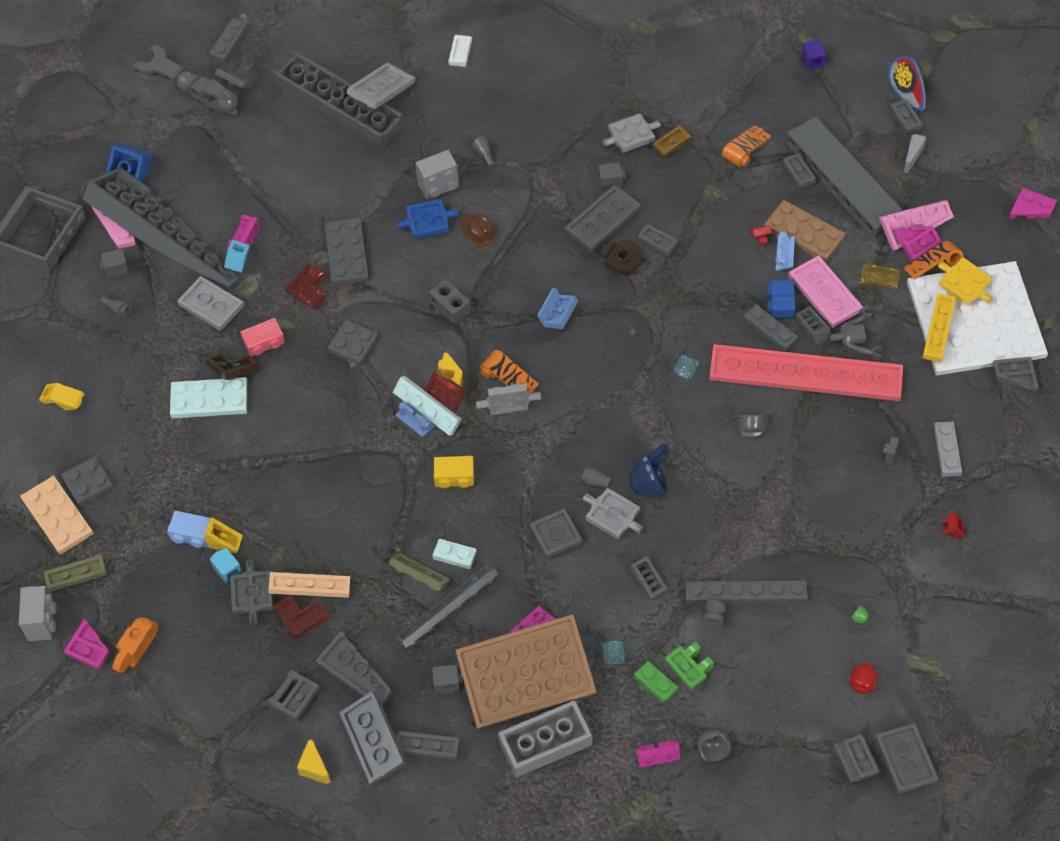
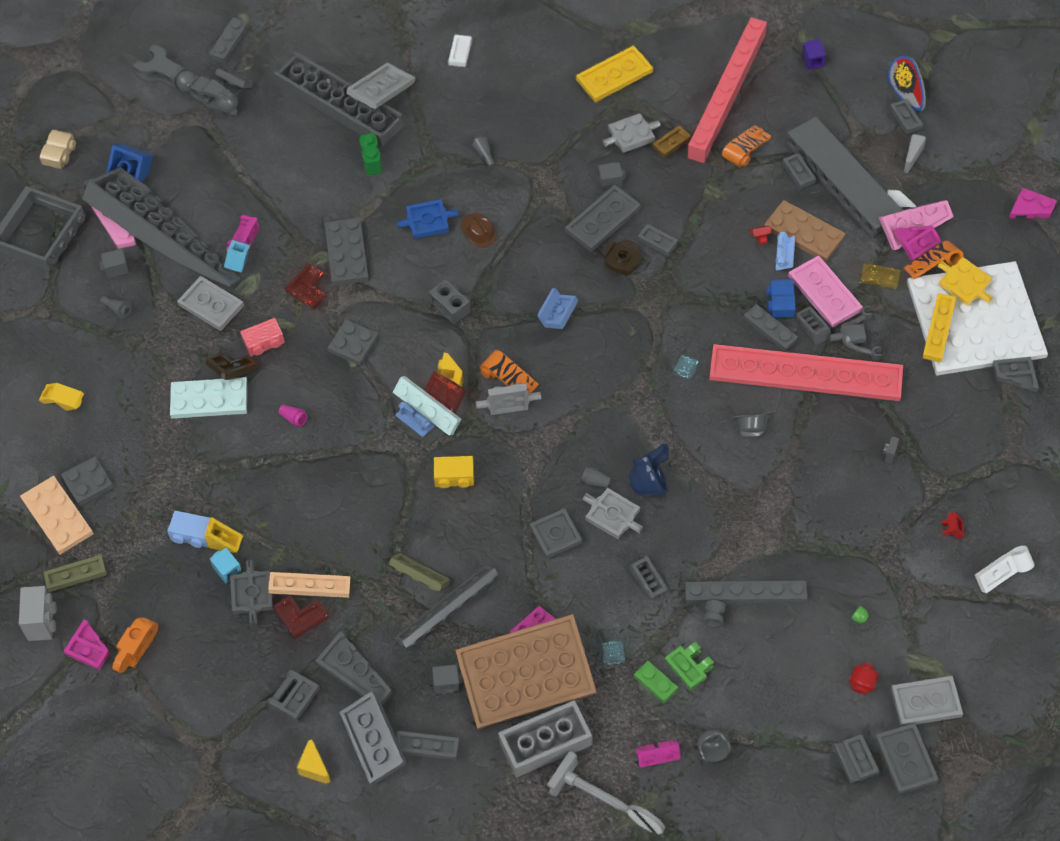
light grey brick [415,150,459,199] -> none
light aqua plate [432,539,477,569] -> none
light grey plate [933,422,962,477] -> none
none -> tan brick [40,130,76,169]
none -> dark pink cone [279,404,308,427]
none -> green brick [359,133,382,176]
none -> light grey piece [547,751,665,834]
none -> yellow plate [576,45,653,102]
none -> coral brick [688,17,767,163]
none -> white sticker [887,190,916,207]
none -> light grey plate [891,676,963,727]
none -> white plate [975,546,1035,593]

